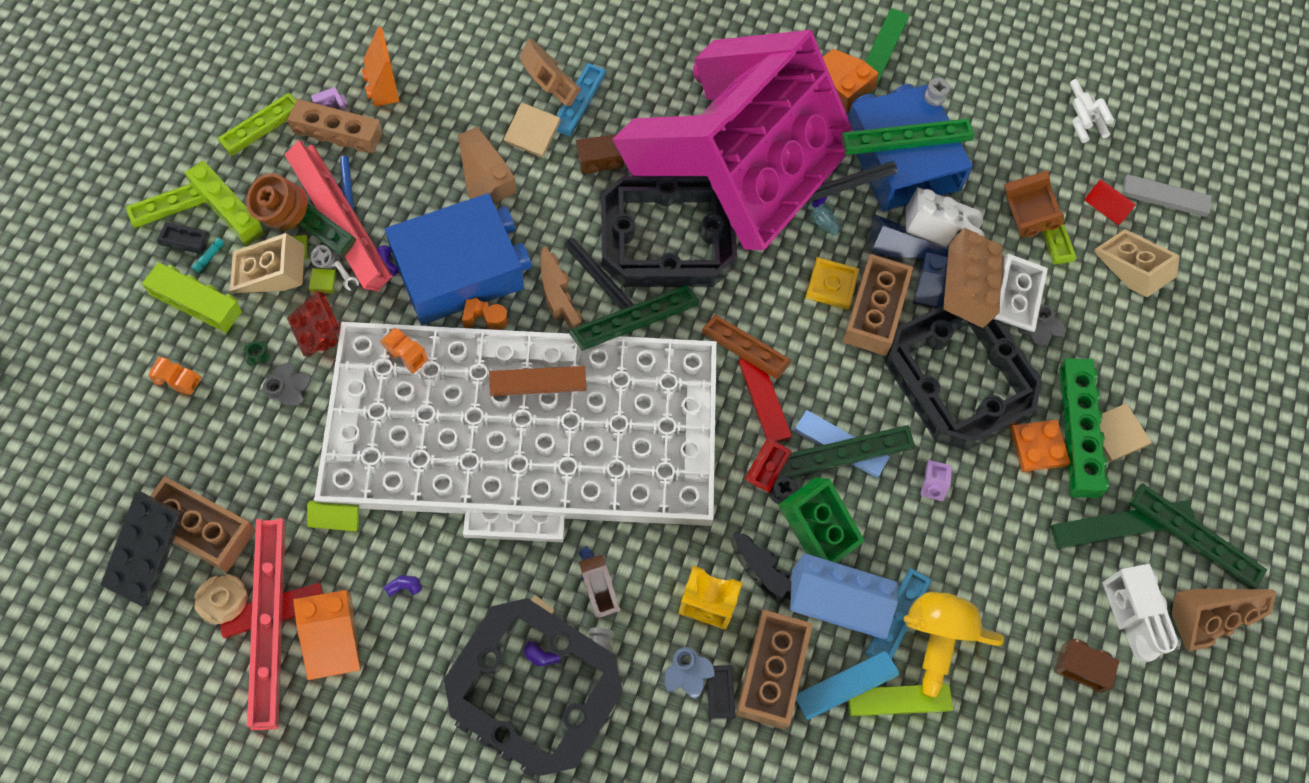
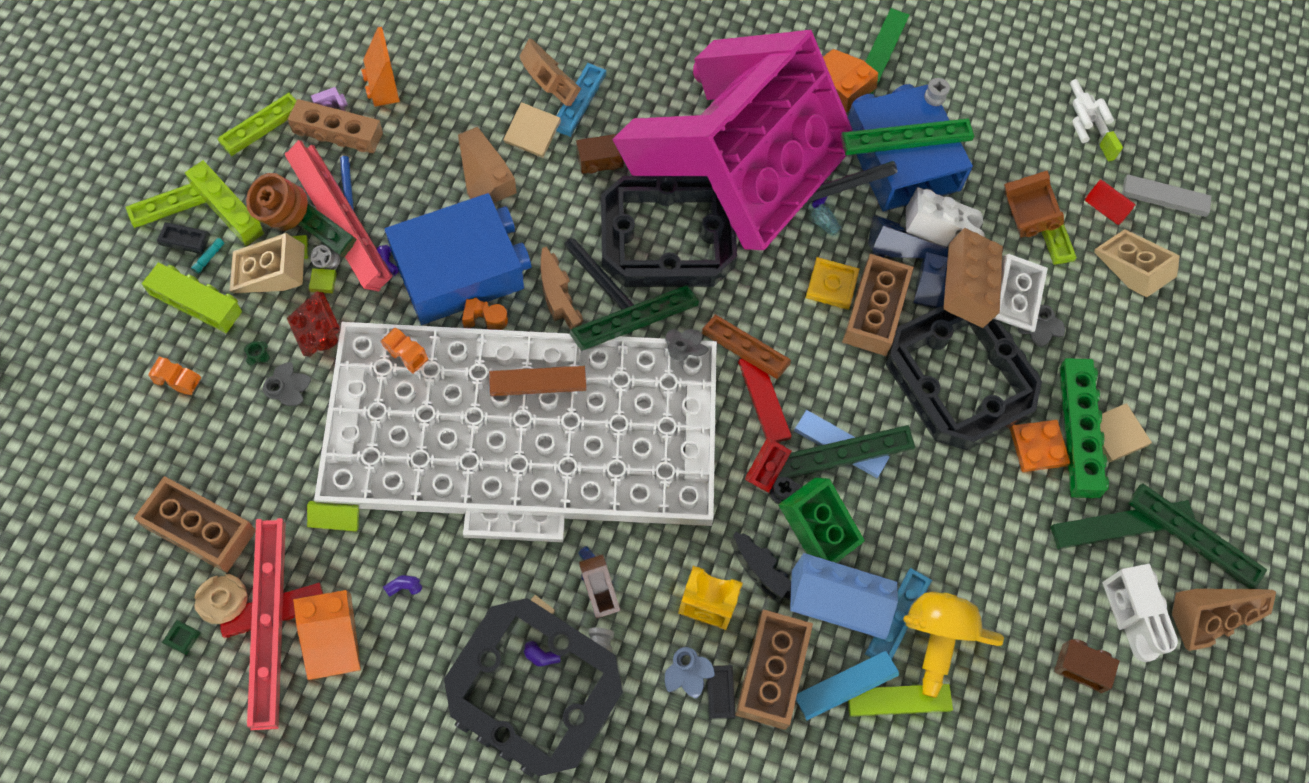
black plate [100,491,184,607] -> none
white hand [334,260,359,291] -> none
lavender bracket [920,460,952,501] -> none
none -> dark green tile [162,619,201,656]
none -> dark grey plate [665,329,709,361]
none -> lime tile [1099,131,1123,162]

